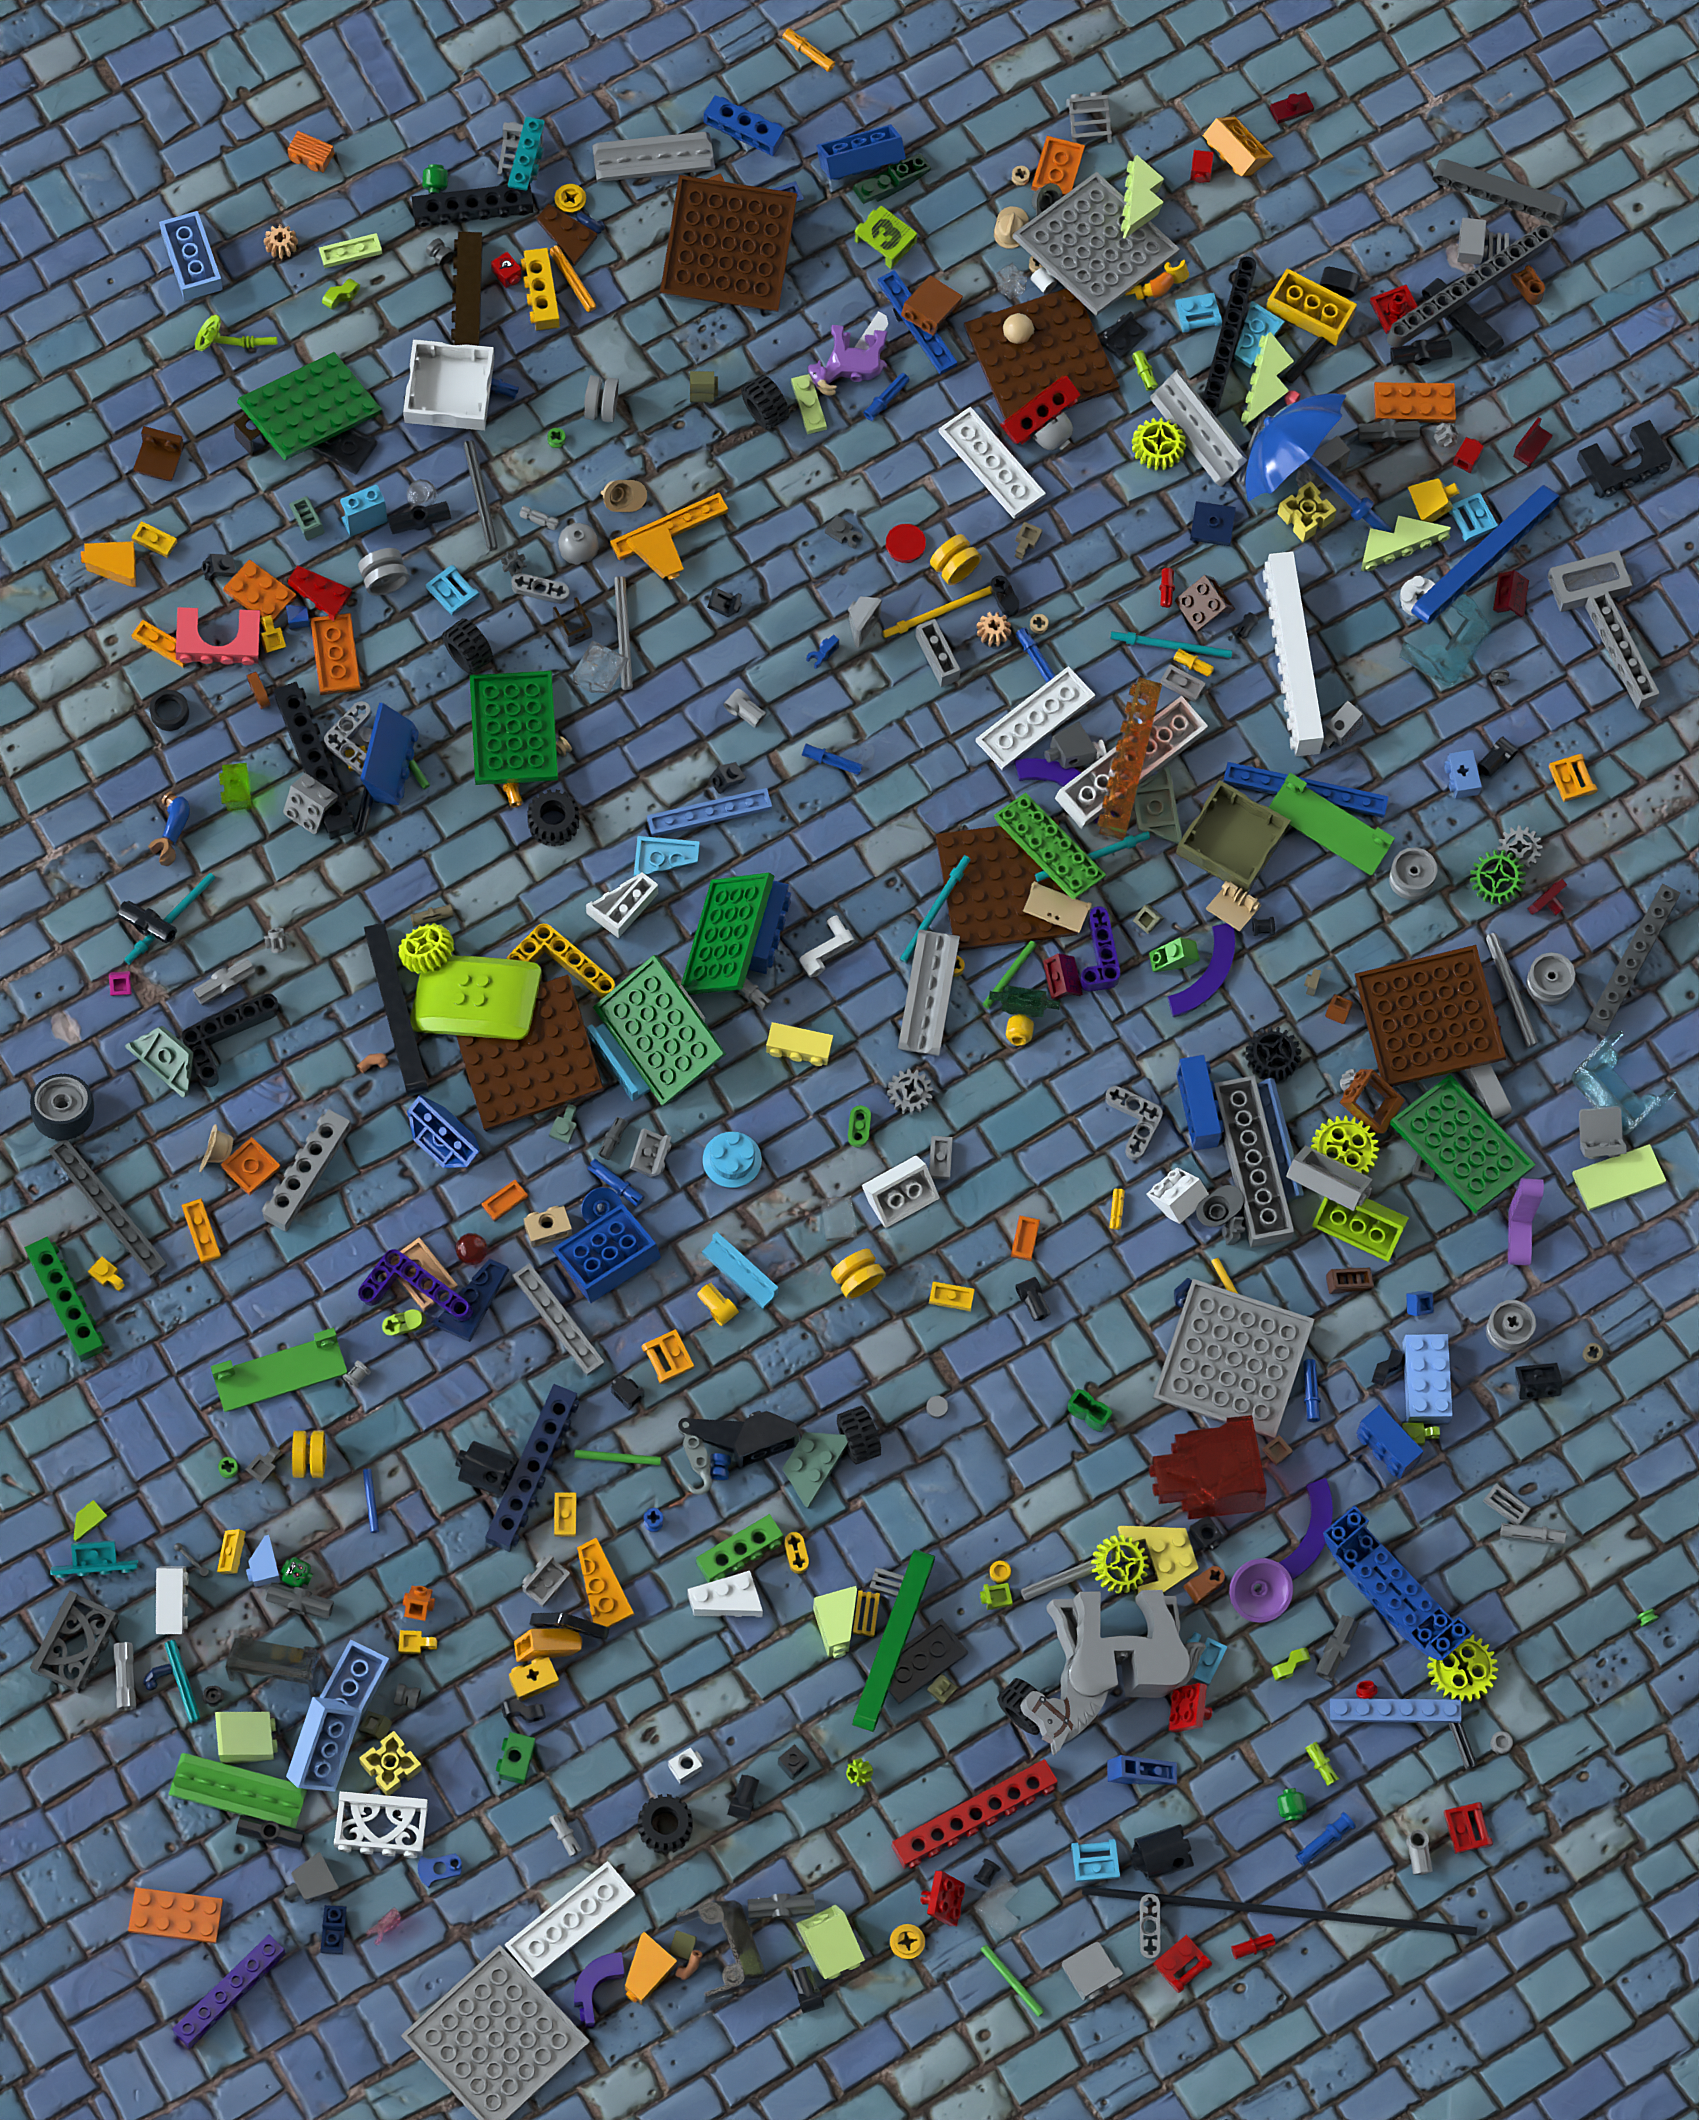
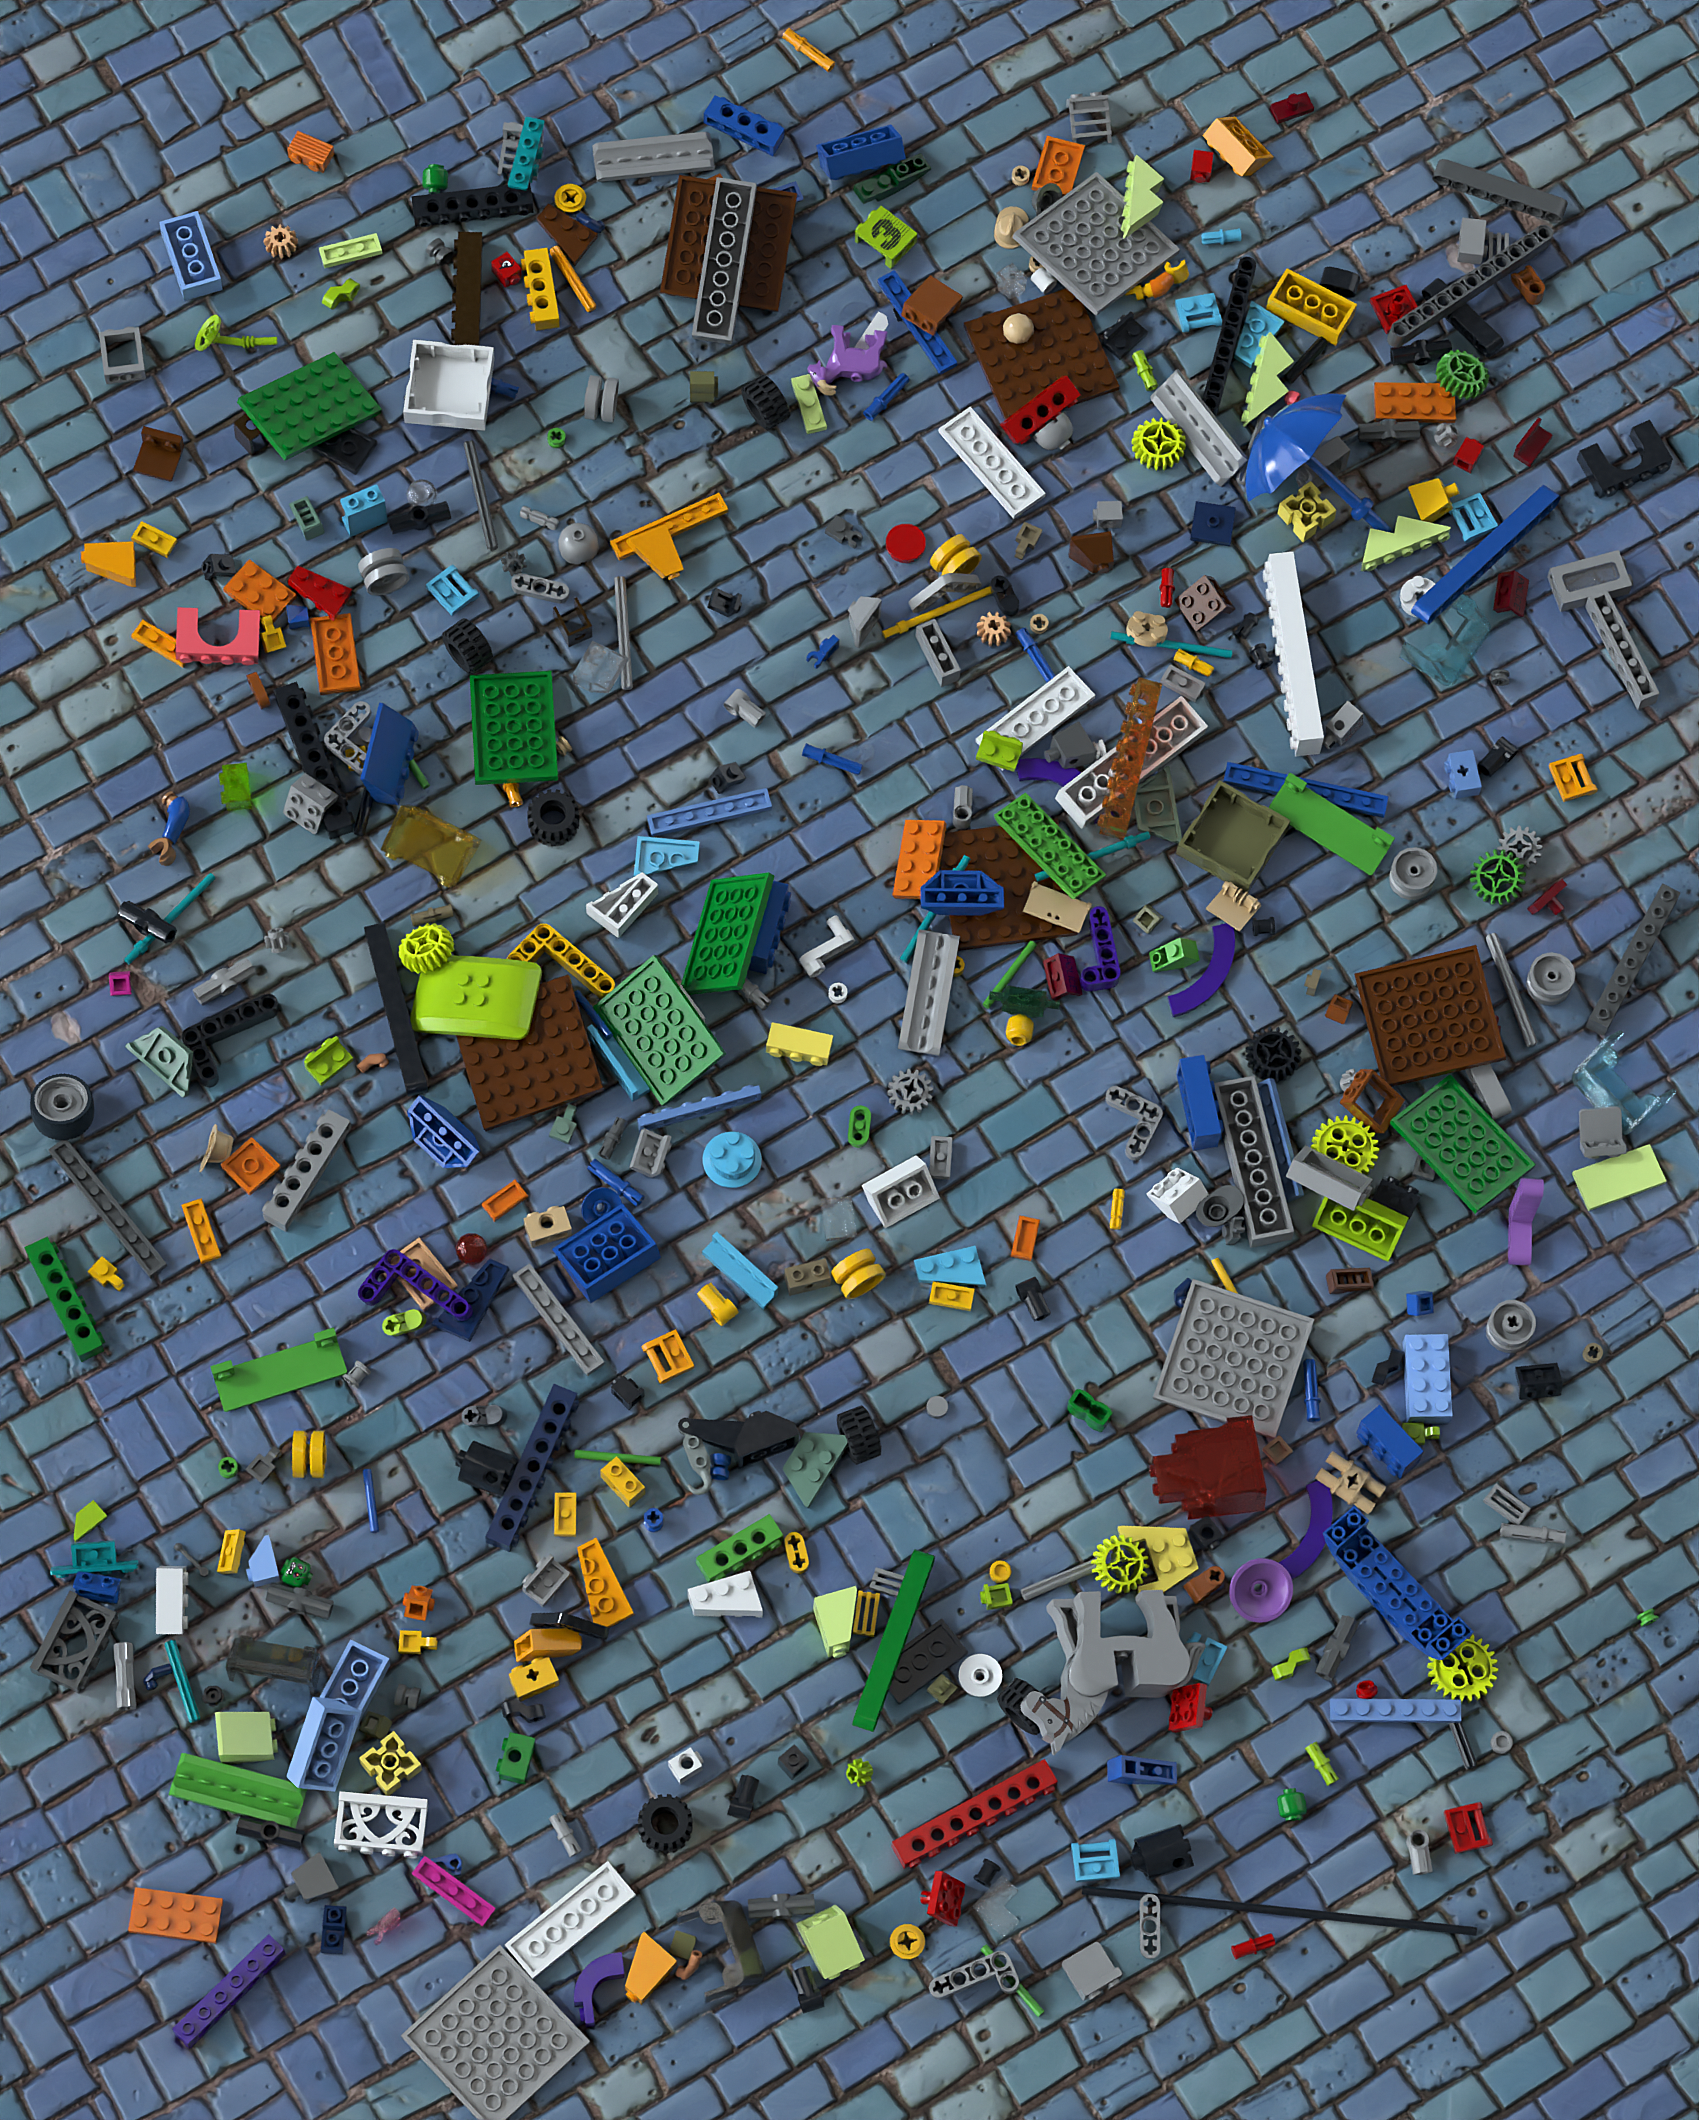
black tyre [149,689,189,731] -> none
tan piece [601,480,647,512] -> none
red plate [1153,1934,1212,1993] -> none
blue pin [1295,1812,1356,1866] -> none
none -> blue bracket [73,1571,121,1604]
none -> light grey window [99,327,146,384]
none -> lime bracket [304,1036,354,1086]
none -> clear yellow windscreen [380,804,482,888]
none -> dark pink plate [412,1856,496,1927]
none -> black piece [461,1405,507,1427]
none -> blue bar [575,990,613,1040]
none -> yellow brick [600,1456,645,1508]
none -> medium blue plate [637,1085,761,1132]
none -> light grey brick [692,177,757,345]
none -> dark tan brick [784,1258,831,1296]
none -> white bush [829,983,847,1004]
none -> orange plate [892,820,947,899]
none -> light grey beam [908,573,982,613]
none -> medium azure wing [914,1246,986,1287]
none -> blue wedge [920,870,1004,916]
none -> light grey beam [929,1951,1020,2000]
none -> light grey piece [953,785,973,830]
none -> white dish [959,1654,1002,1697]
none -> lime bracket [976,730,1023,772]
none -> reddish brown slope [1068,531,1114,574]
none -> light grey brick [1093,501,1123,529]
none -> tan plate [1126,611,1168,647]
none -> medium azure axle [1201,228,1242,245]
none -> black bush [1249,643,1273,670]
none -> tan pin [1315,1451,1386,1514]
none -> black bracket [1372,1176,1422,1220]
none -> bright green gear [1435,349,1490,400]

